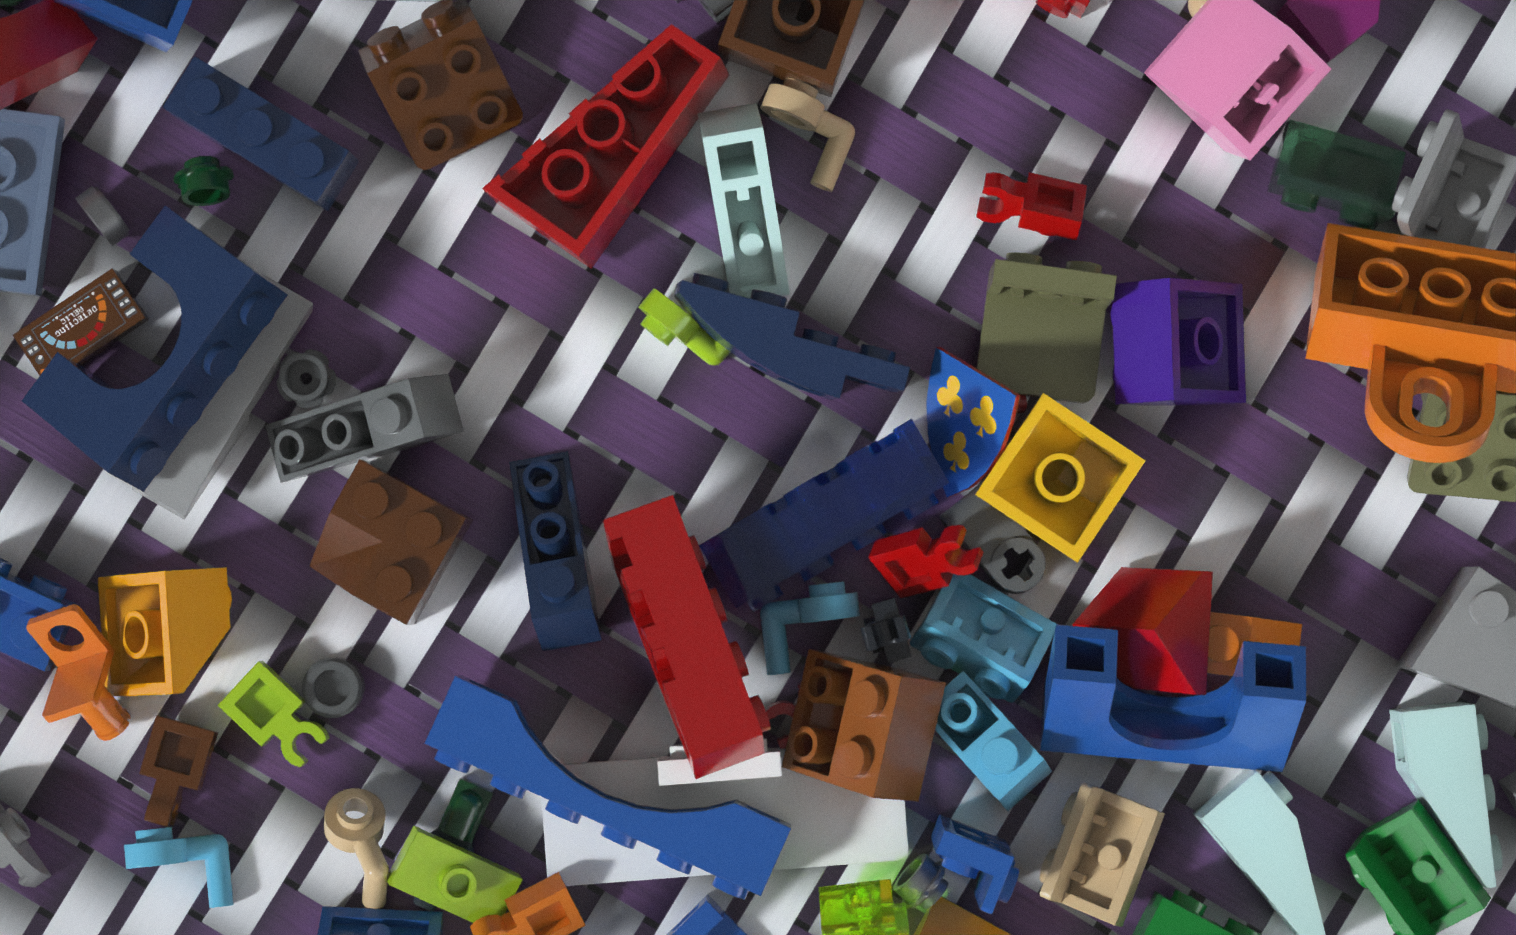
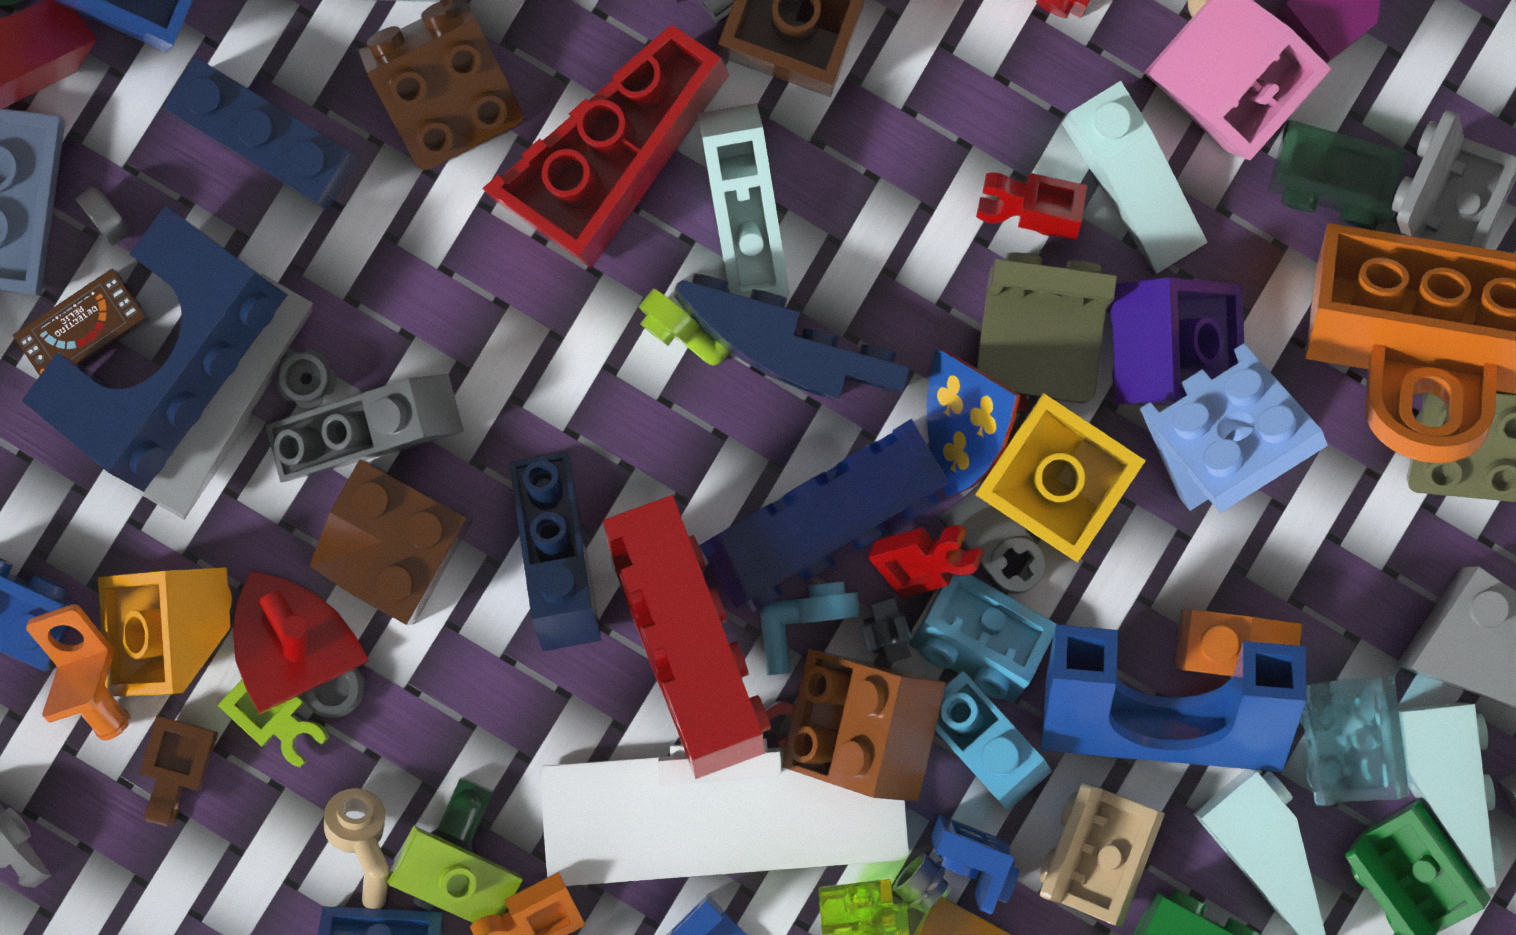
medium azure plate [124,827,234,908] -> none
dark green plate [174,156,234,206] -> none
blue arch [424,675,791,900] -> none
tan plate [760,78,855,192] -> none
red slope [1072,567,1213,695] -> none
none -> red shield [233,571,369,715]
none -> light aqua slope [1062,81,1208,275]
none -> light blue bracket [1140,343,1328,513]
none -> clear light blue bracket [1300,675,1410,806]

